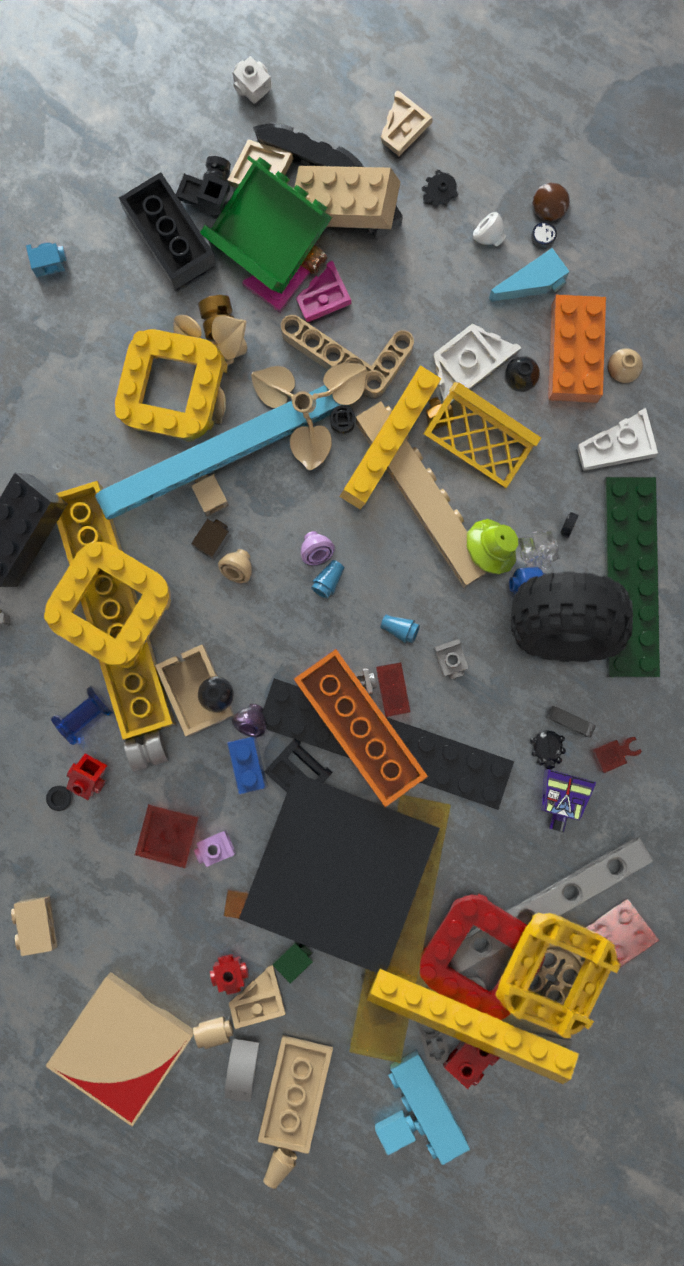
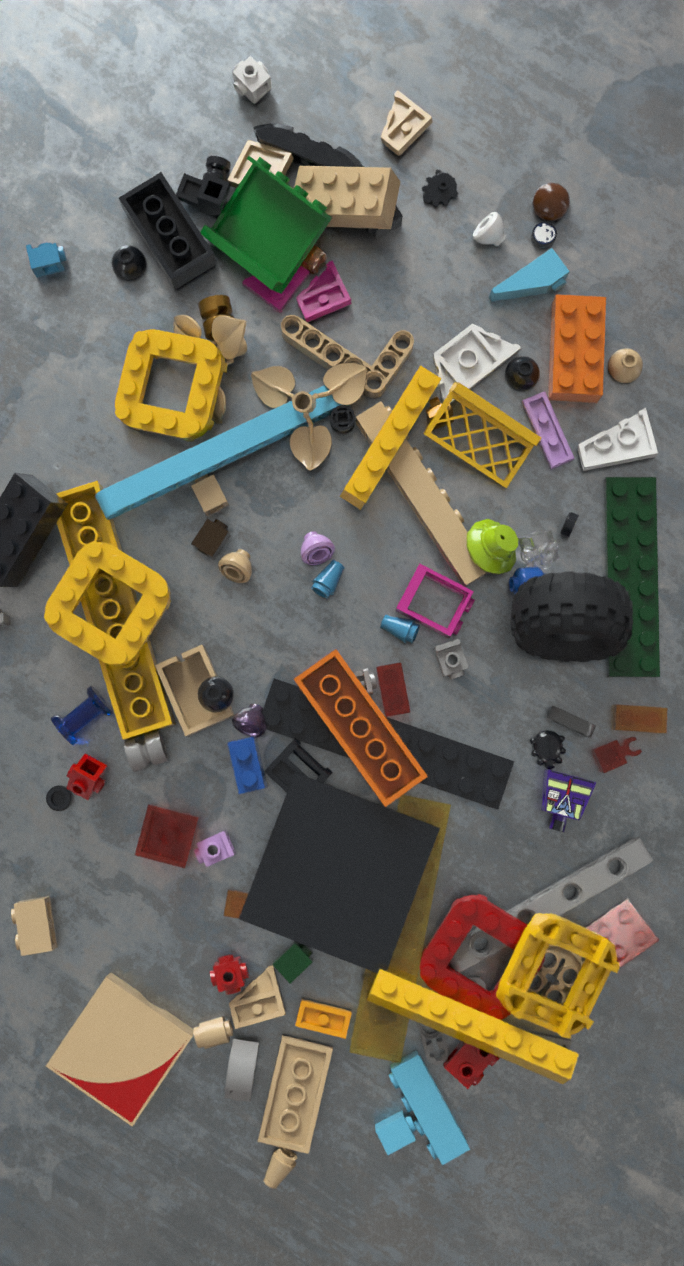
none -> black brick [112,245,146,280]
none -> light orange plate [295,999,352,1039]
none -> dark pink window [395,563,475,639]
none -> lavender tile [521,391,575,470]
none -> clear orange plate [613,704,668,734]

